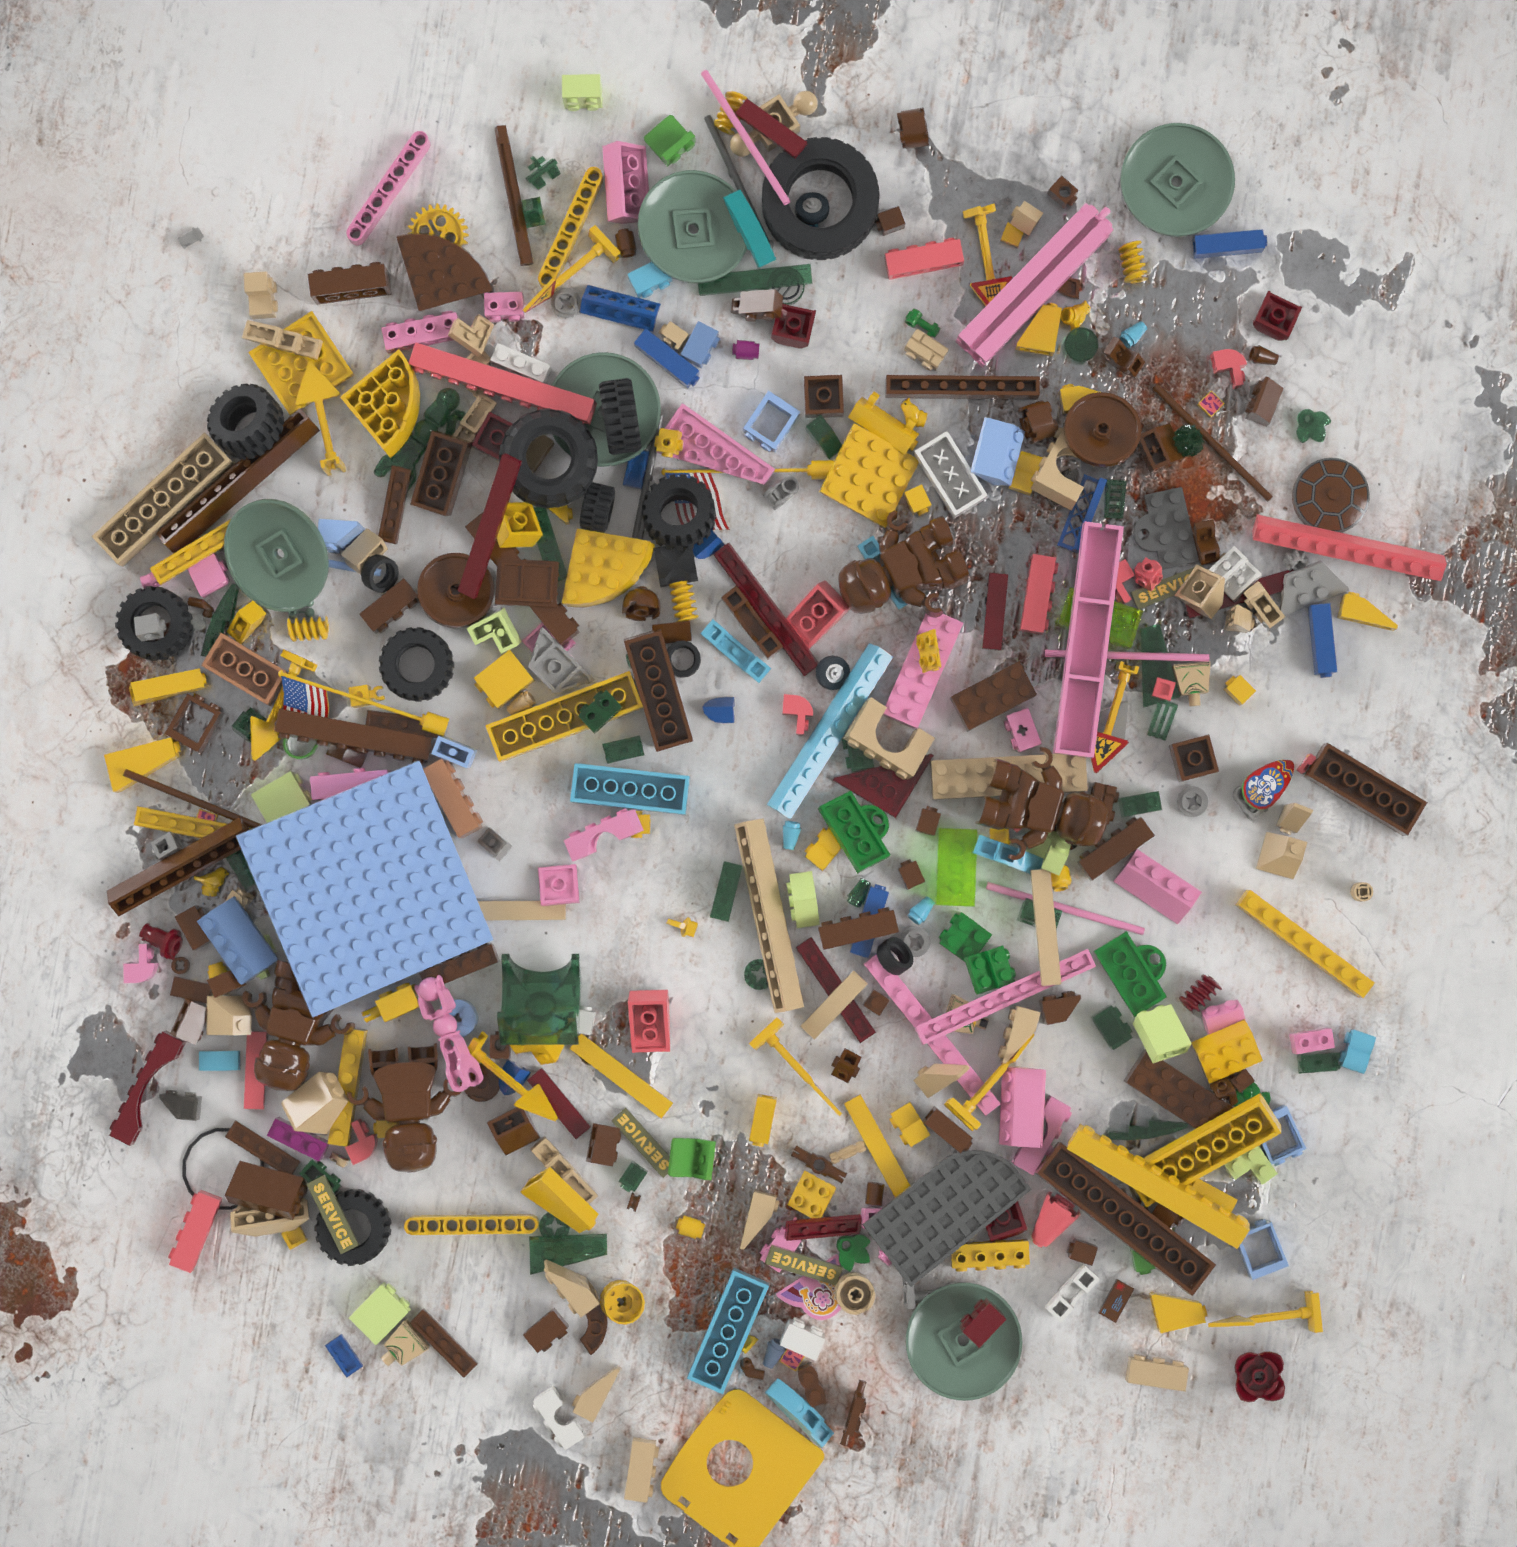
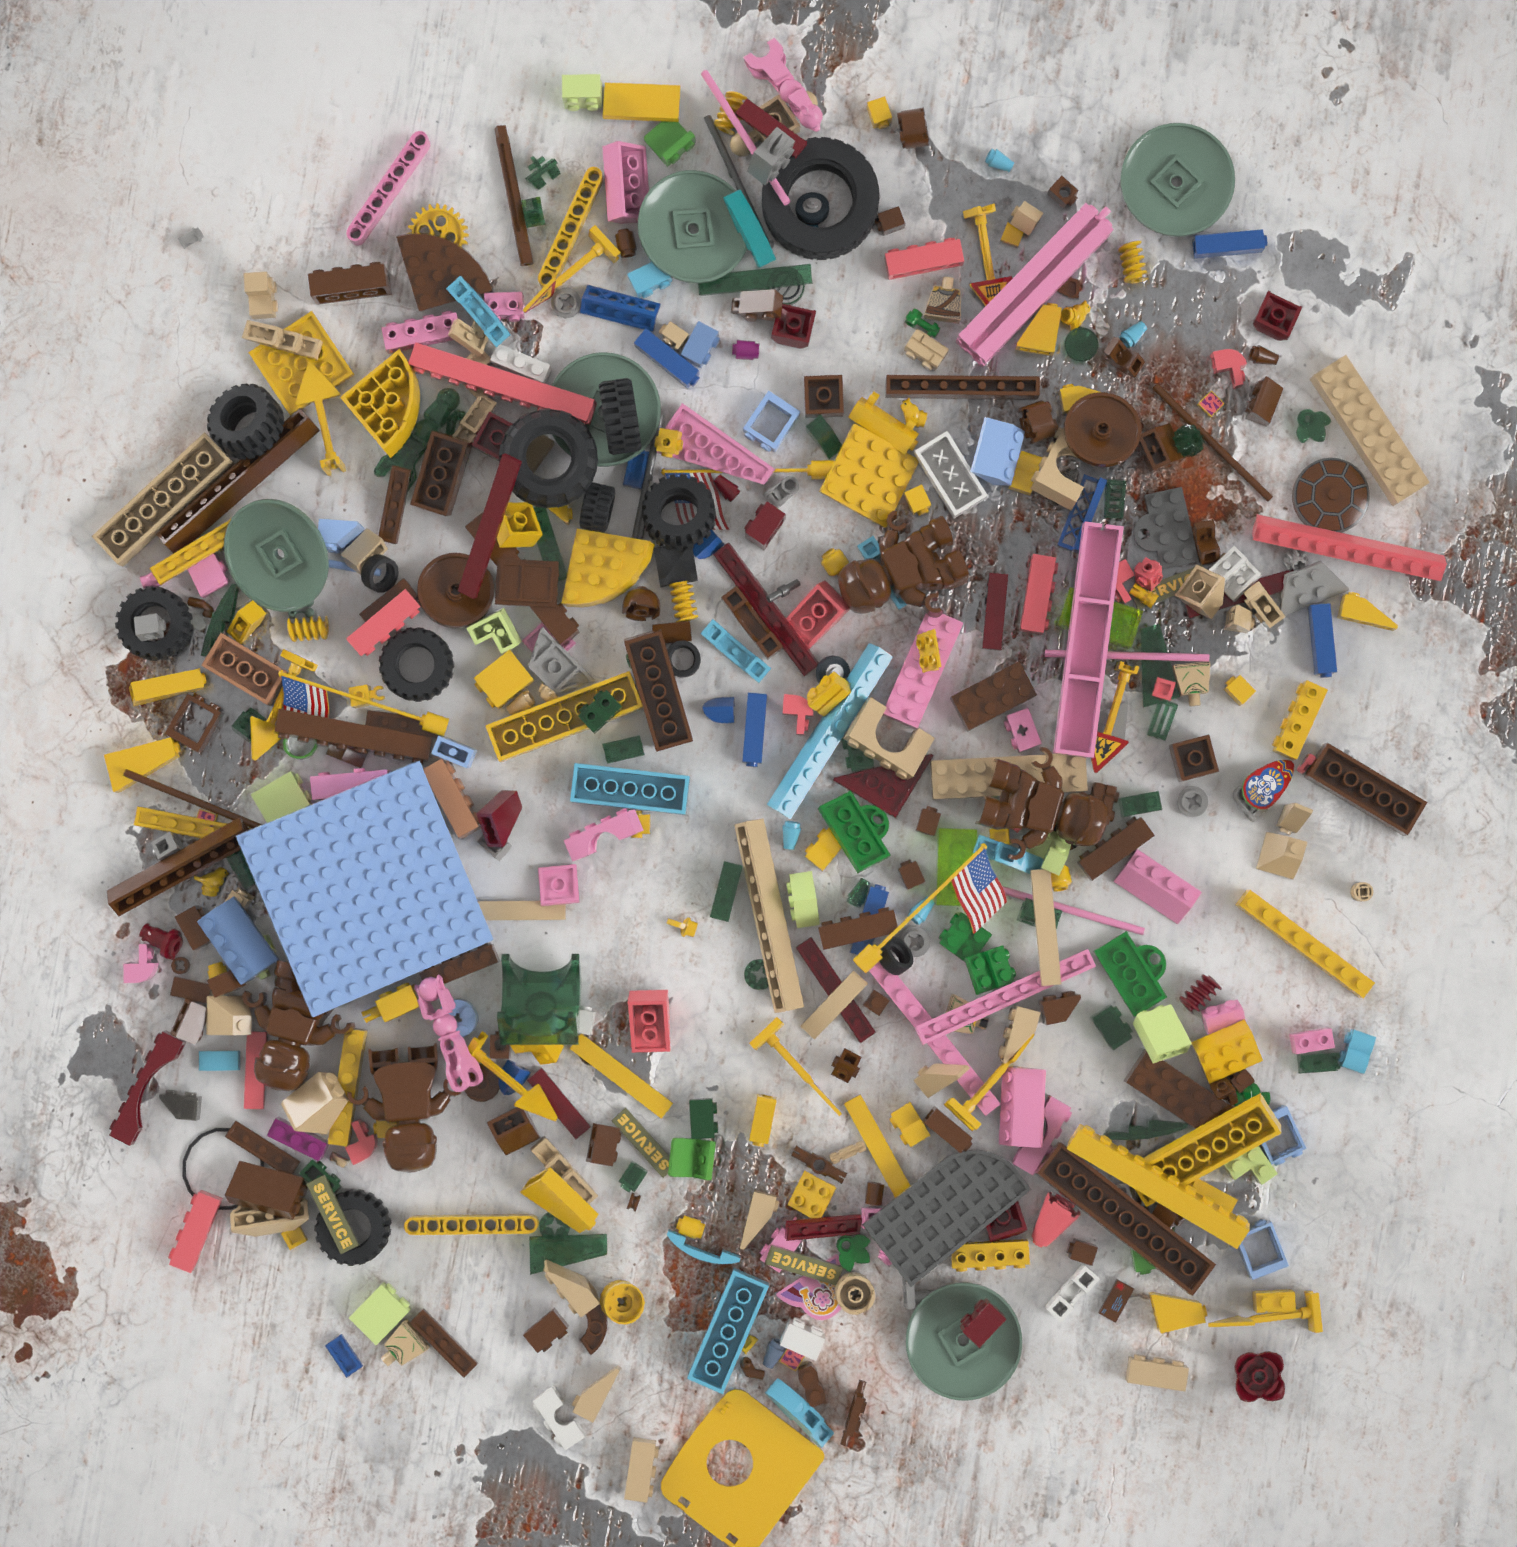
none -> coral brick [346,589,421,656]
none -> medium azure slope [446,276,511,347]
none -> dark red slope [476,790,522,847]
none -> tan animal [539,684,558,702]
none -> yellow tile [603,82,680,122]
none -> medium azure slope [667,1229,741,1264]
none -> dark green brick [689,1098,718,1139]
none -> dark red cone [713,474,741,502]
none -> blue brick [742,693,767,767]
none -> bright pink piece [743,38,823,132]
none -> dark red brick [744,501,786,550]
none -> light grey brick [747,127,795,185]
none -> dark grey bar [766,579,801,603]
none -> yellow brick [807,671,851,717]
none -> yellow head [821,548,849,576]
none -> flag [853,843,1007,974]
none -> yellow brick [866,96,892,129]
none -> torso [923,277,961,324]
none -> medium azure cone [985,148,1014,172]
none -> yellow pin [1129,583,1159,609]
none -> yellow brick [1252,1289,1296,1313]
none -> yellow brick [1272,680,1328,761]
none -> tan brick [1310,355,1430,506]

